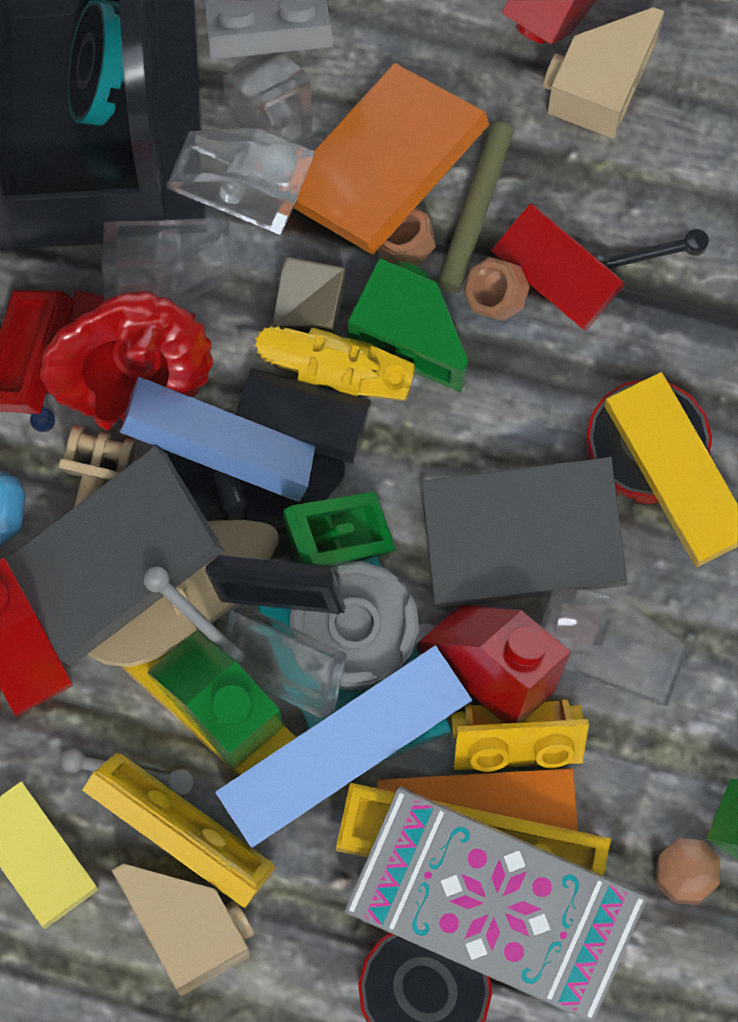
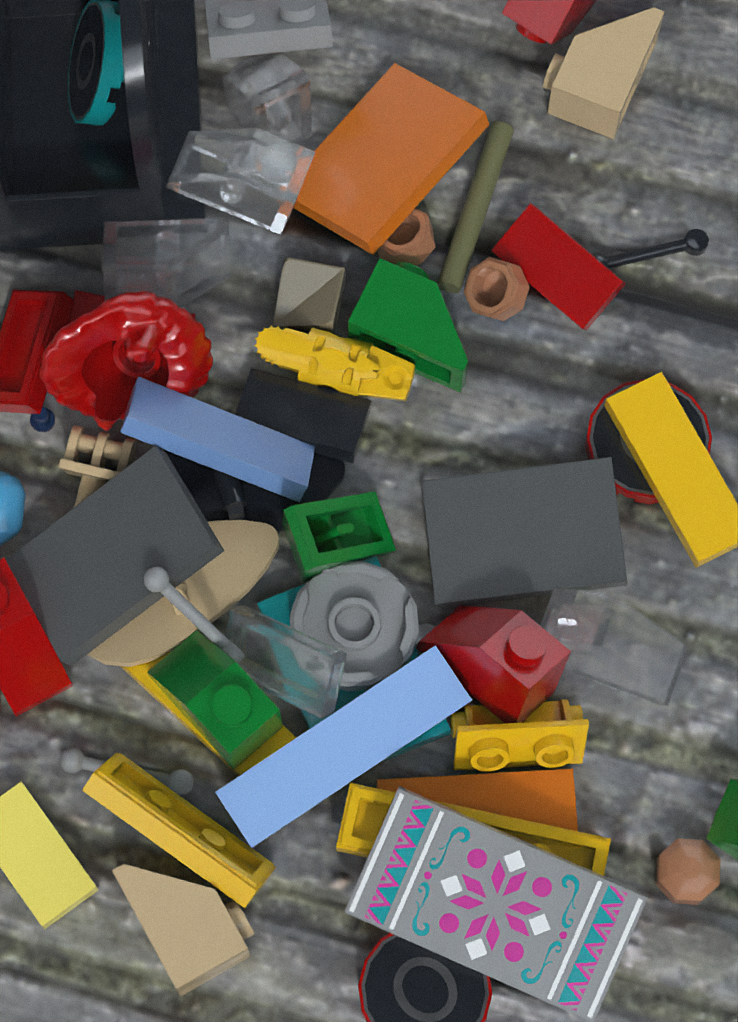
black tile [205,555,346,614] -> none

